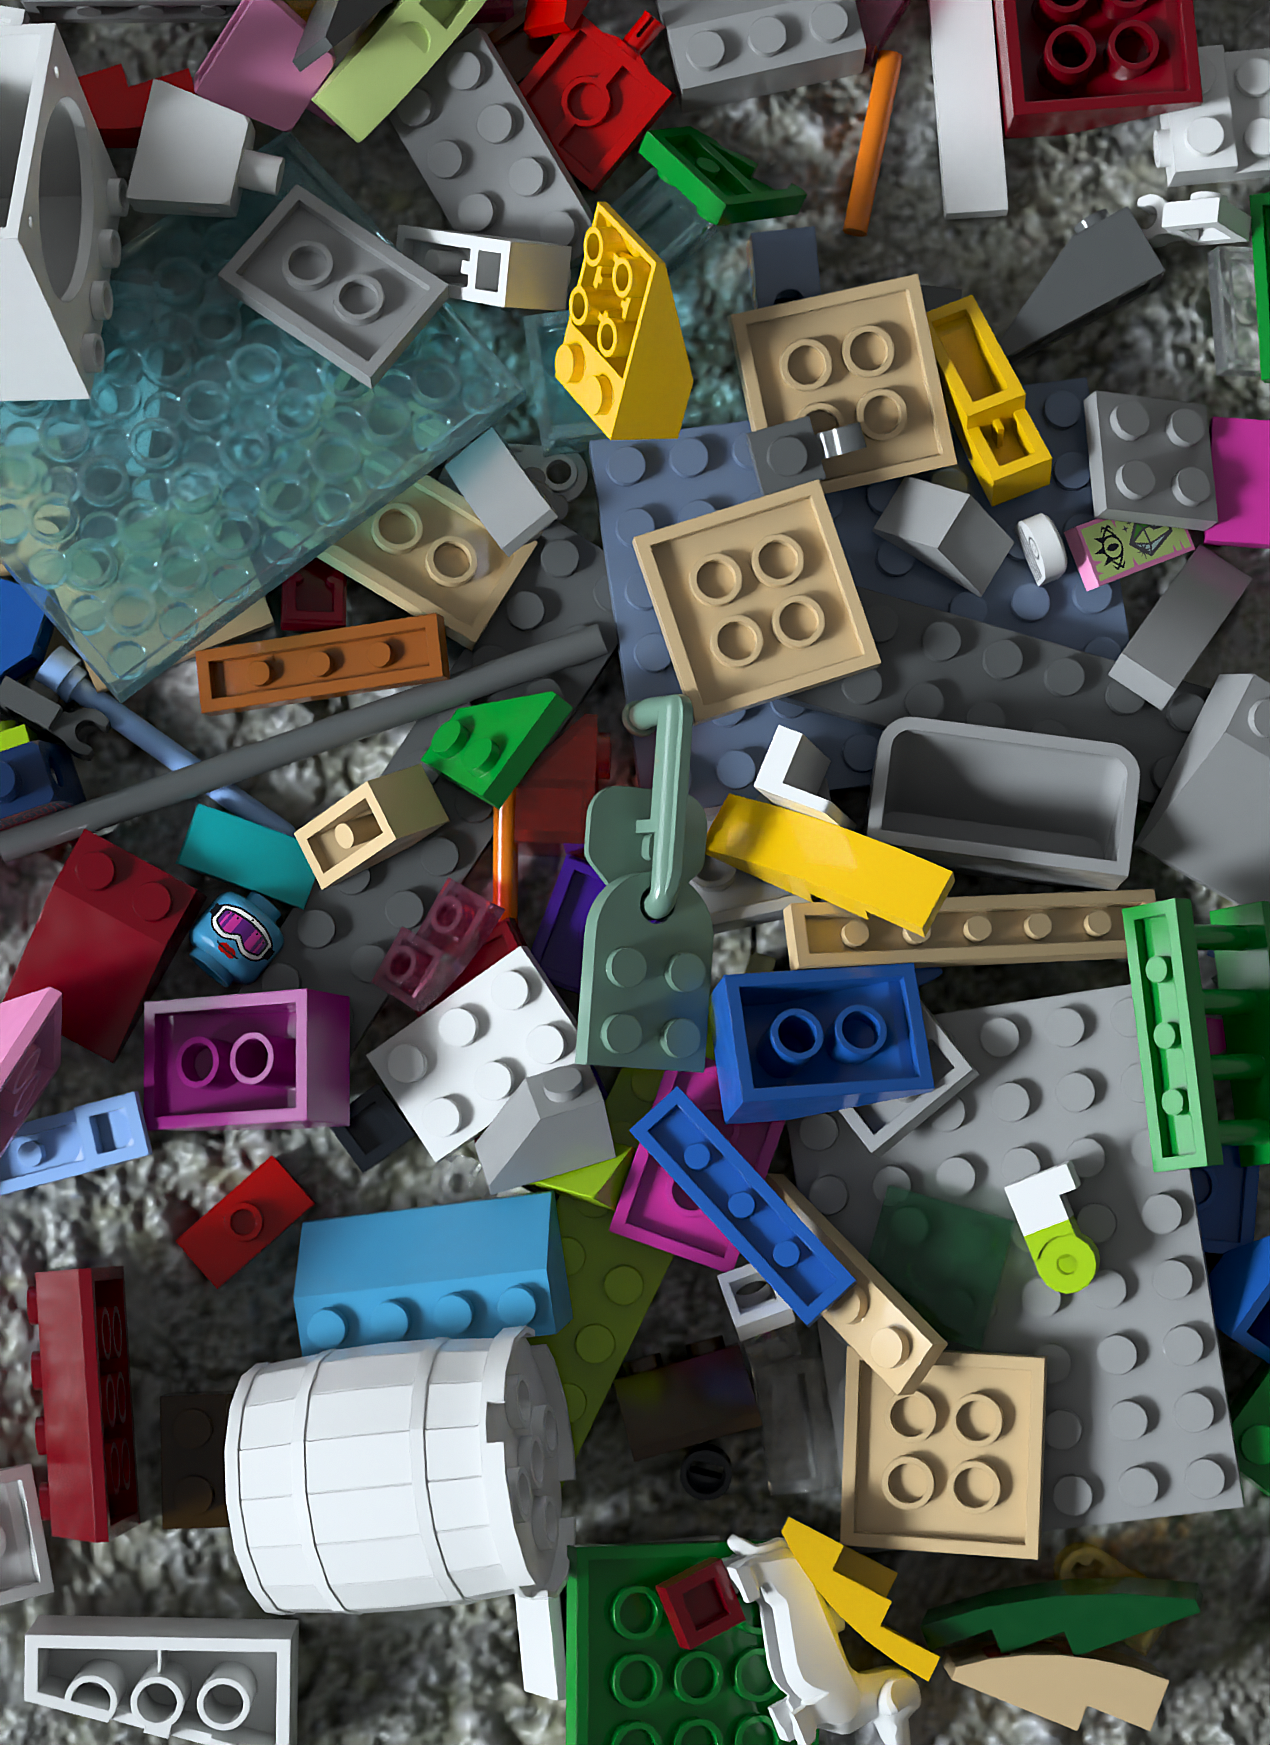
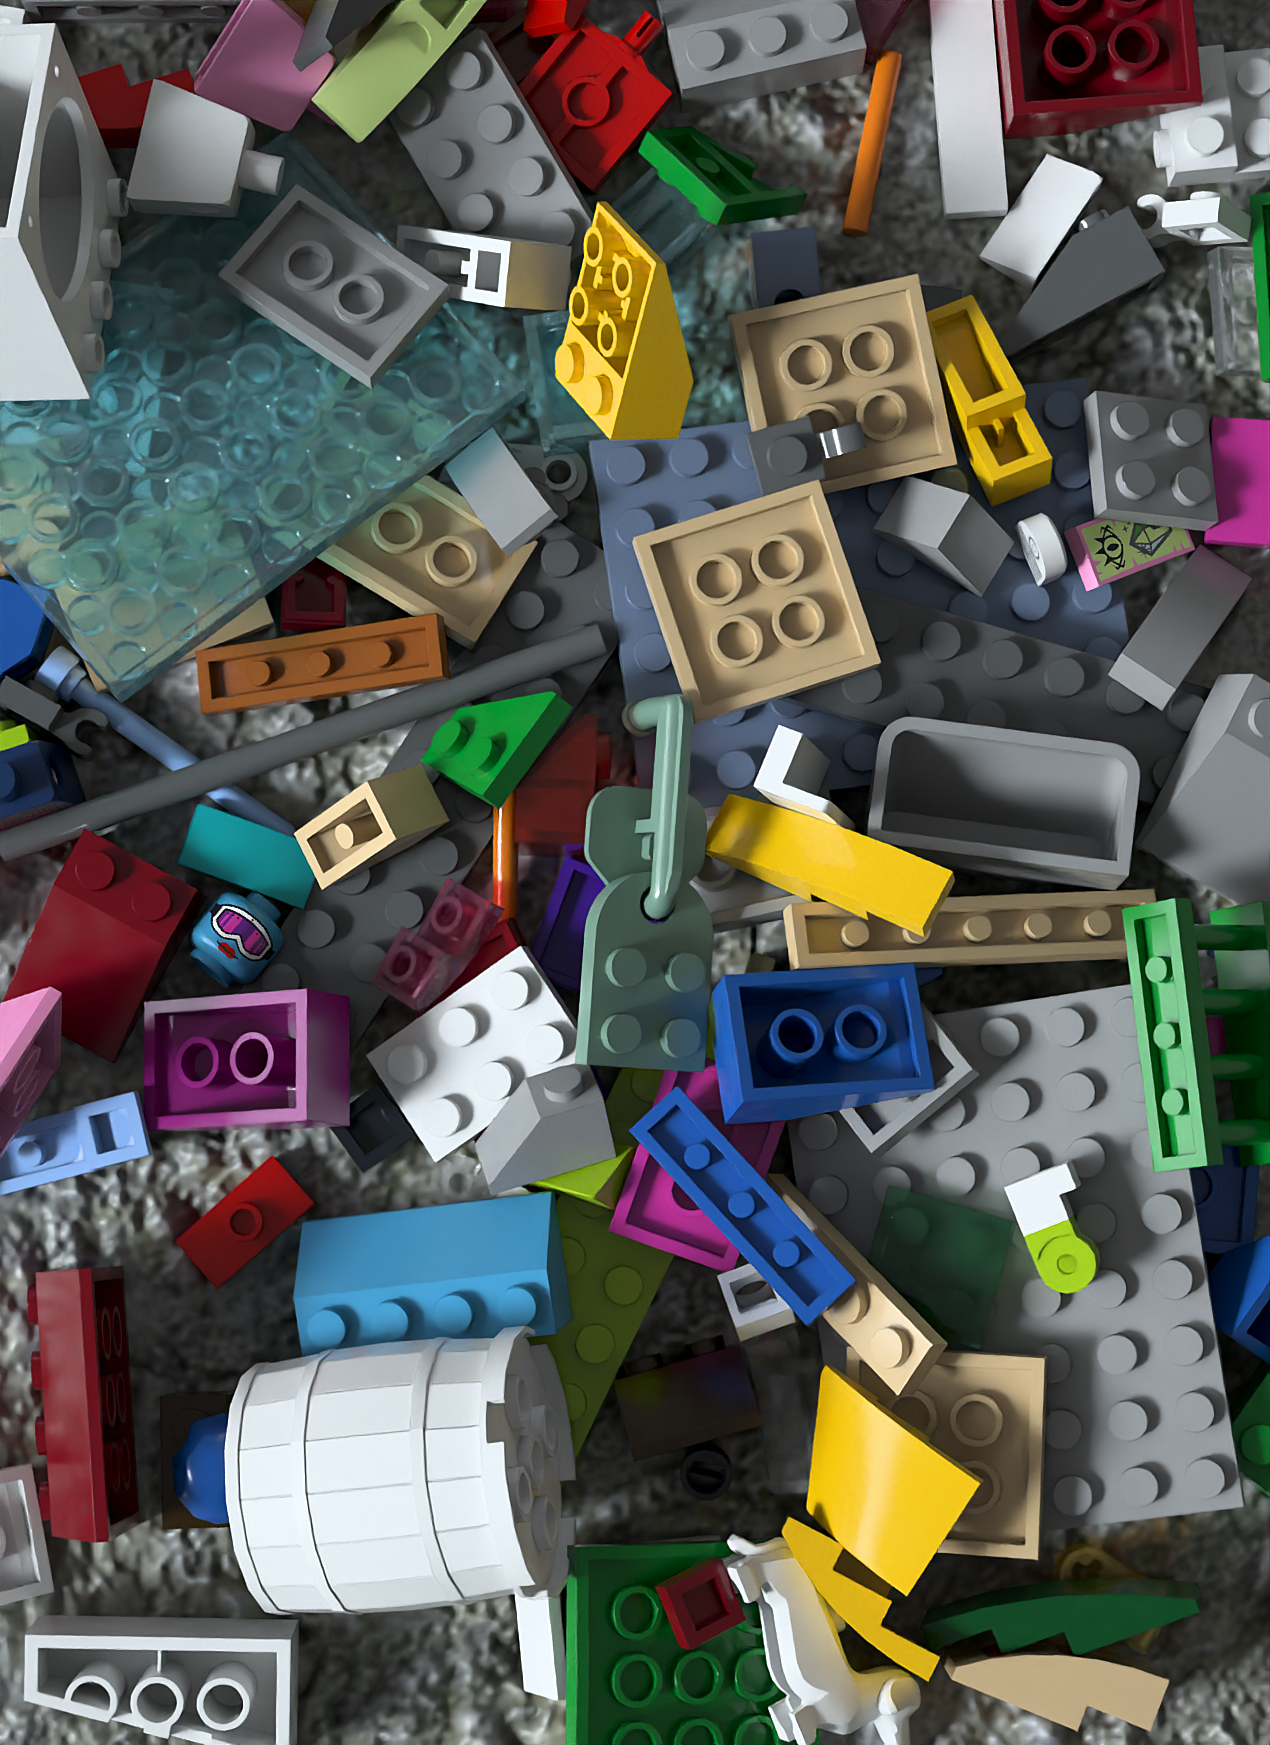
none -> blue hair [172,1413,230,1524]
none -> yellow slope [806,1363,984,1596]
none -> white slope [979,154,1103,291]

